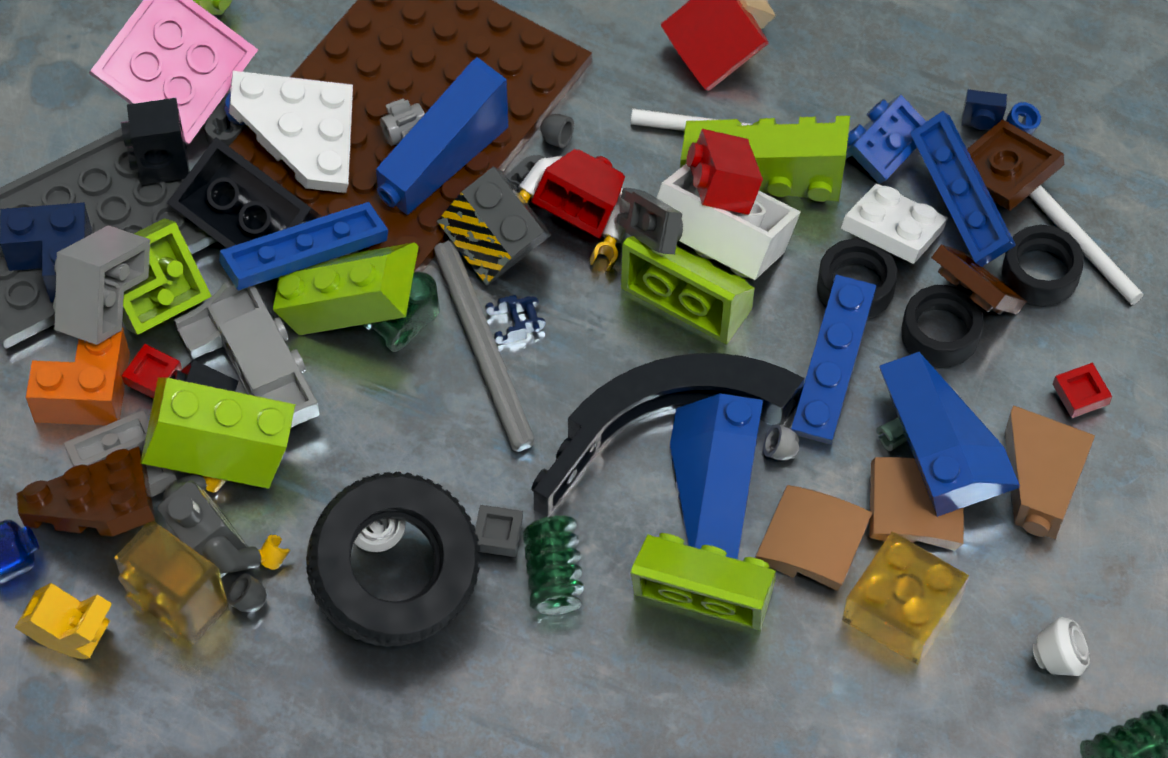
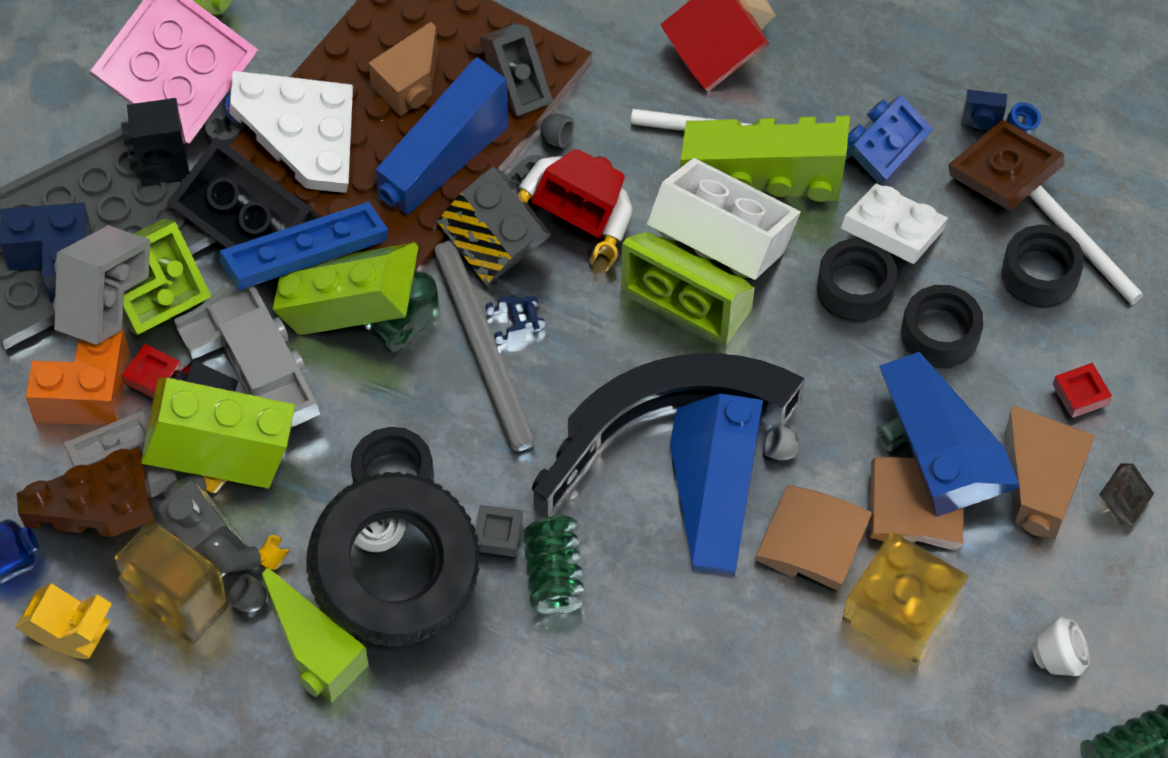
light grey gear [380,98,425,146] -> none
dark grey hinge [616,188,683,254] -> none
lime slope [631,533,776,631] -> none
red brick [687,129,763,215] -> none
blue plate [791,274,877,445] -> none
blue plate [910,111,1016,267] -> none
reddish brown plate [931,244,1027,315] -> none
none -> lime slope [262,568,369,703]
none -> black tyre [350,427,434,482]
none -> medium nougat slope [368,22,438,116]
none -> dark grey slope [479,24,553,116]
none -> clear smoke plate [1099,463,1154,525]

